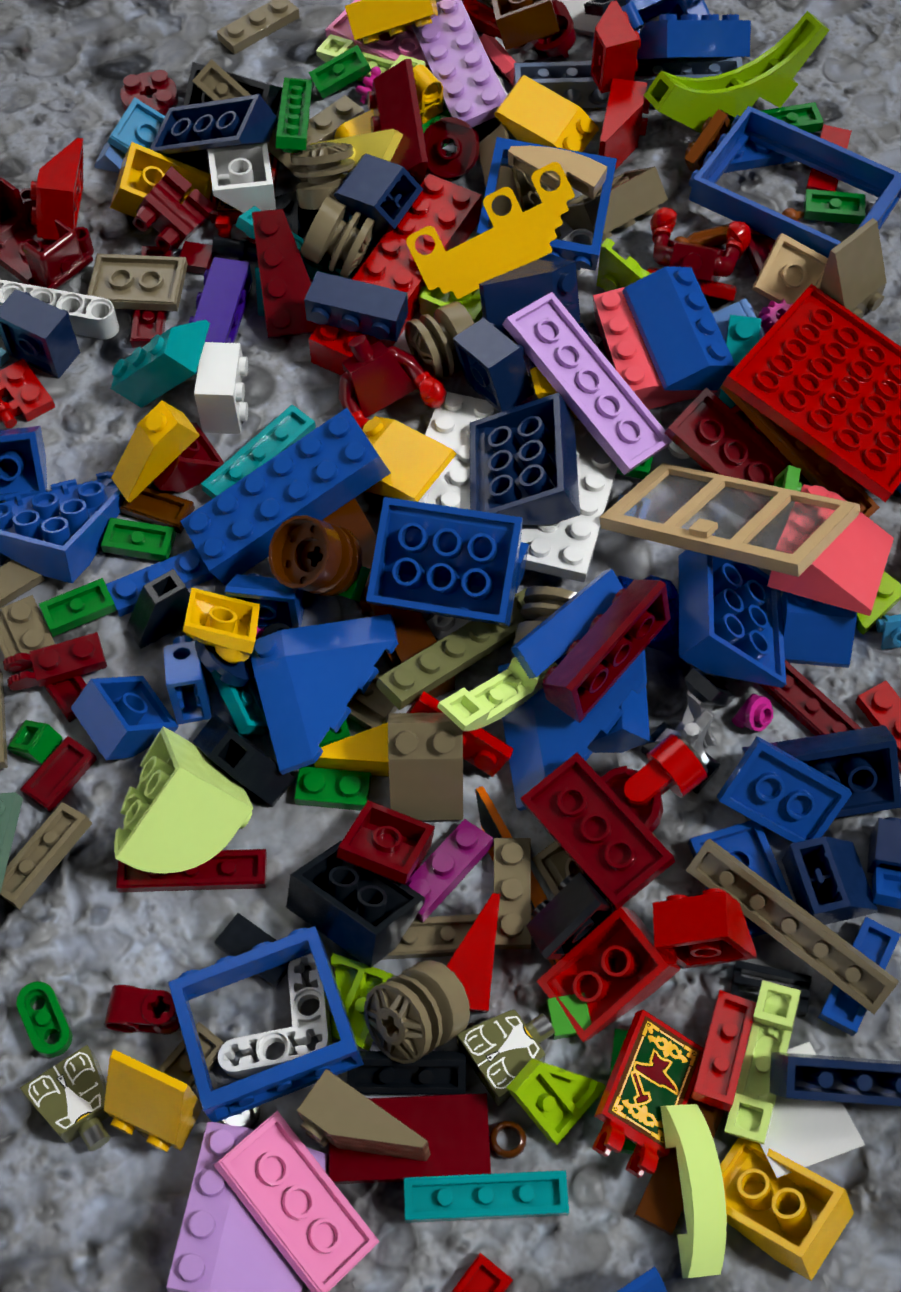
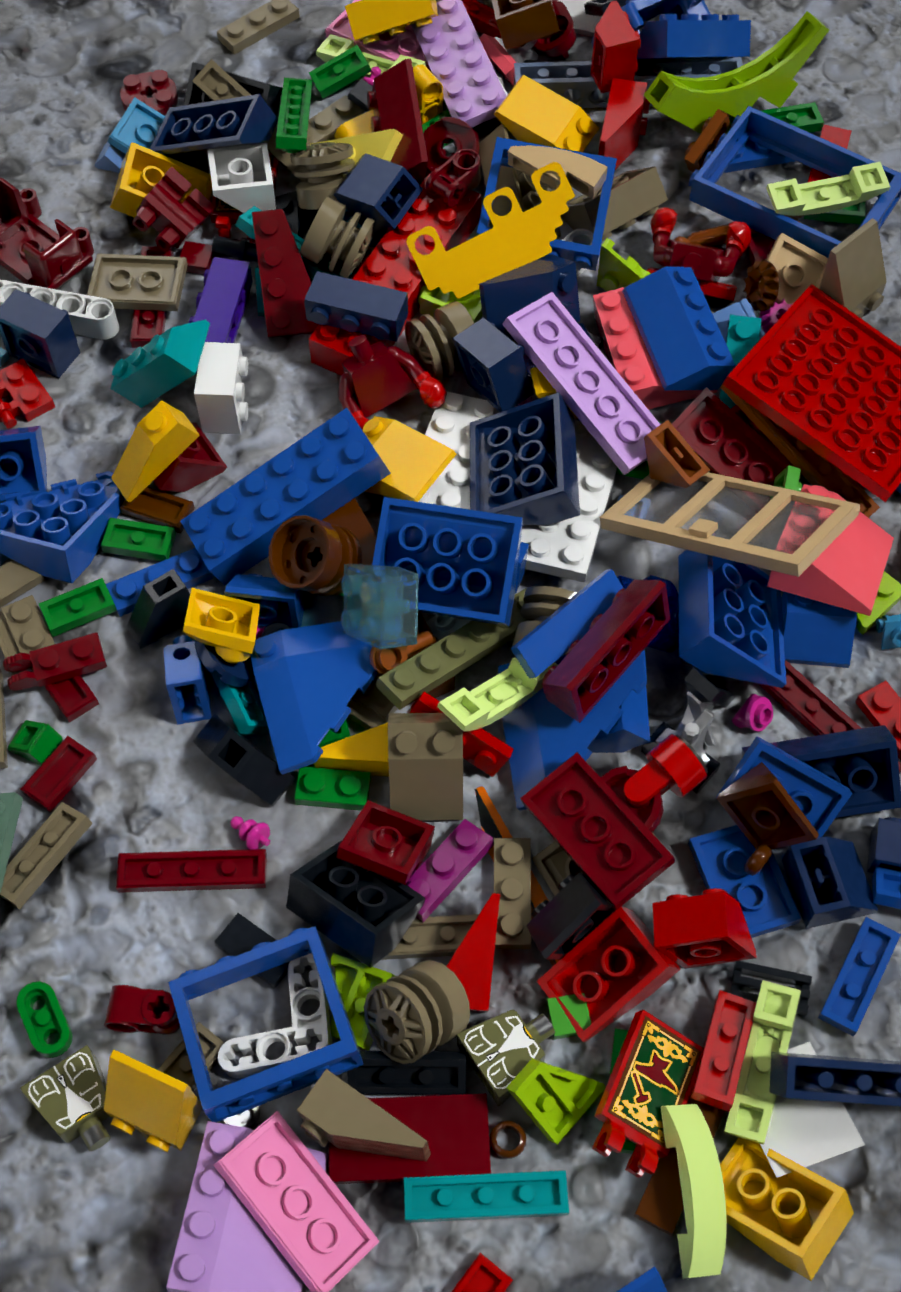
red slope [30,138,83,240] -> none
blue slope [71,676,179,761] -> none
yellowish green brick [114,726,253,874] -> none
teal plate [201,404,316,499] -> none
dark tan plate [686,839,899,1014] -> none
none -> dark pink hair [230,816,270,850]
none -> clear light blue slope [341,564,419,649]
none -> black slope [347,79,373,112]
none -> dark orange plate [370,631,433,674]
none -> dark red piece [426,149,481,207]
none -> dark orange slope [644,420,710,489]
none -> reddish brown slope [717,762,819,850]
none -> reddish brown gear [743,260,779,311]
none -> reddish brown piece [744,845,772,876]
none -> yellowish green slope [766,162,890,216]

